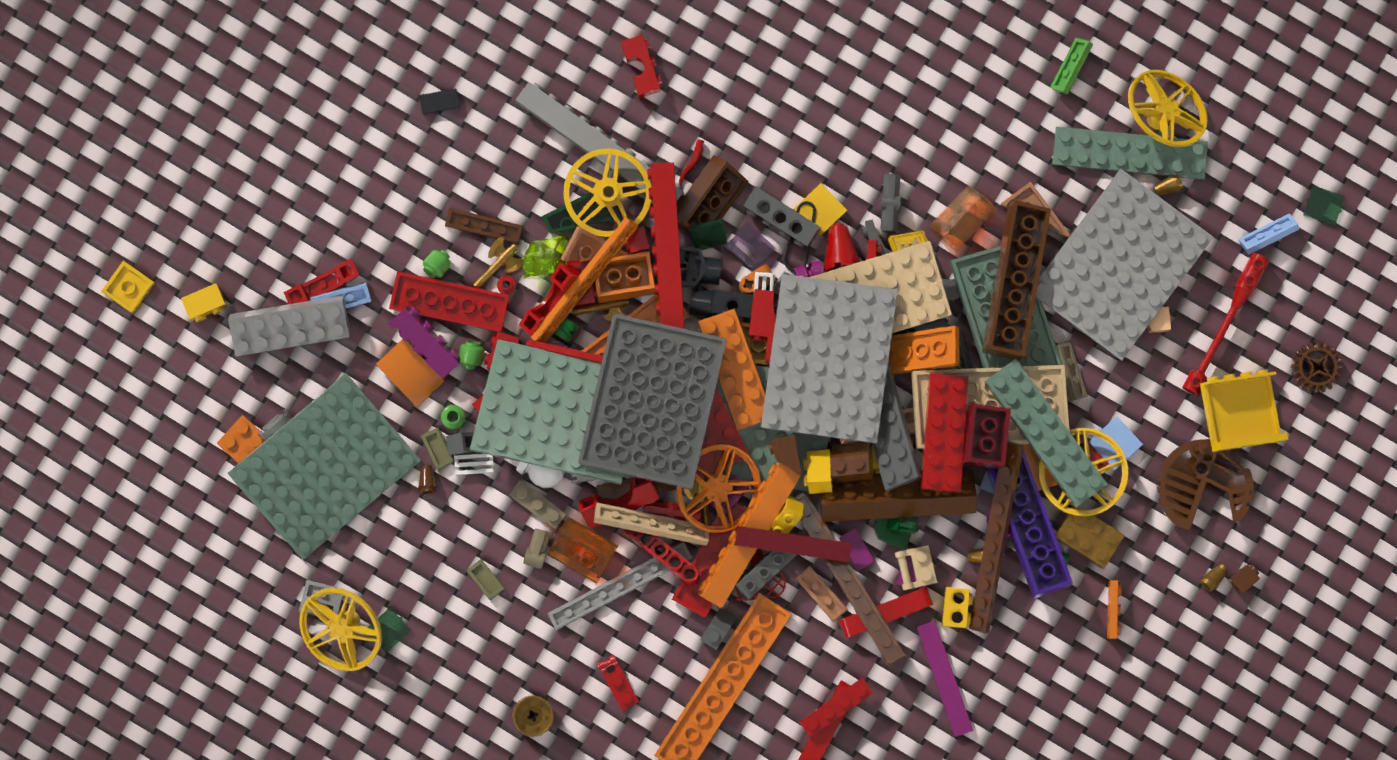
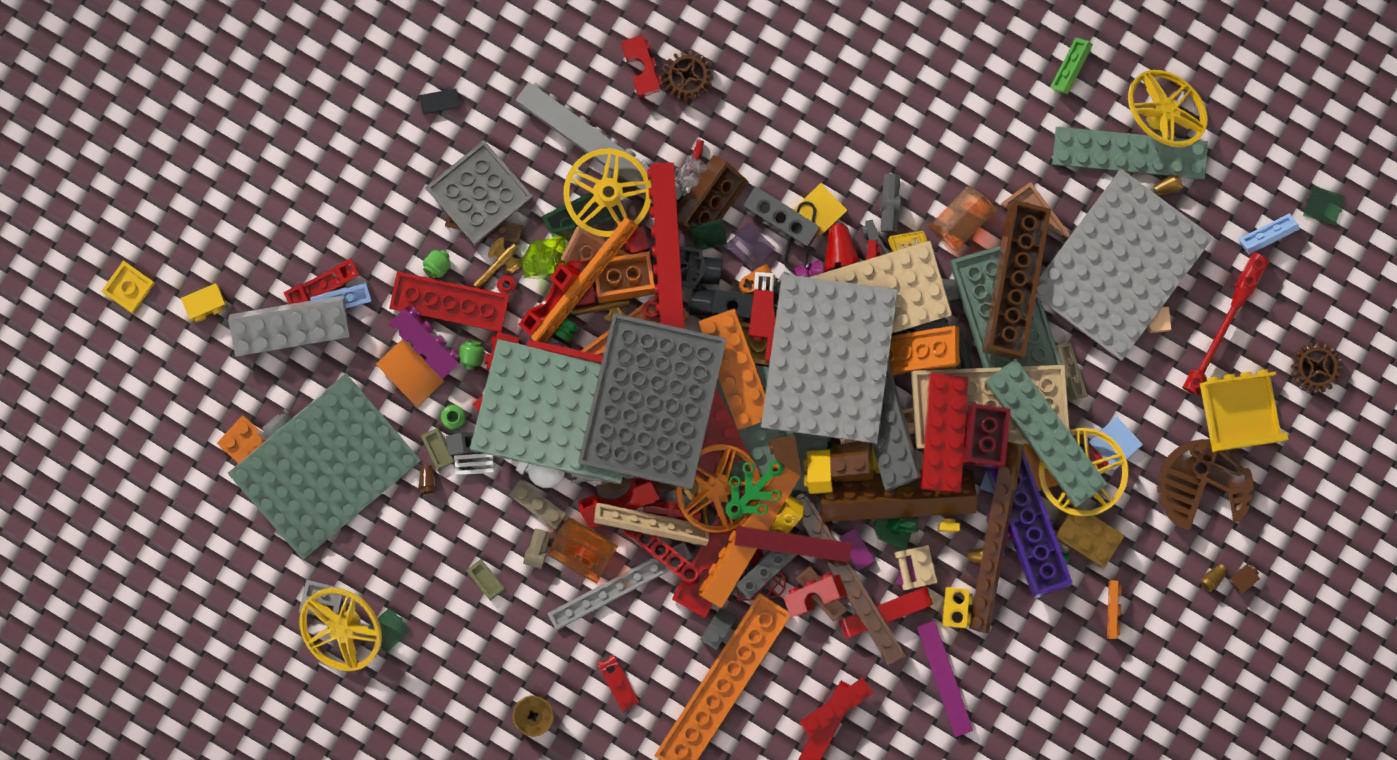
none -> dark grey plate [425,140,533,246]
none -> red plate [642,300,660,320]
none -> reddish brown gear [662,50,714,102]
none -> clear hips [675,155,707,194]
none -> green plant [726,460,785,519]
none -> arch [783,573,848,618]
none -> yellow plate [938,519,960,533]

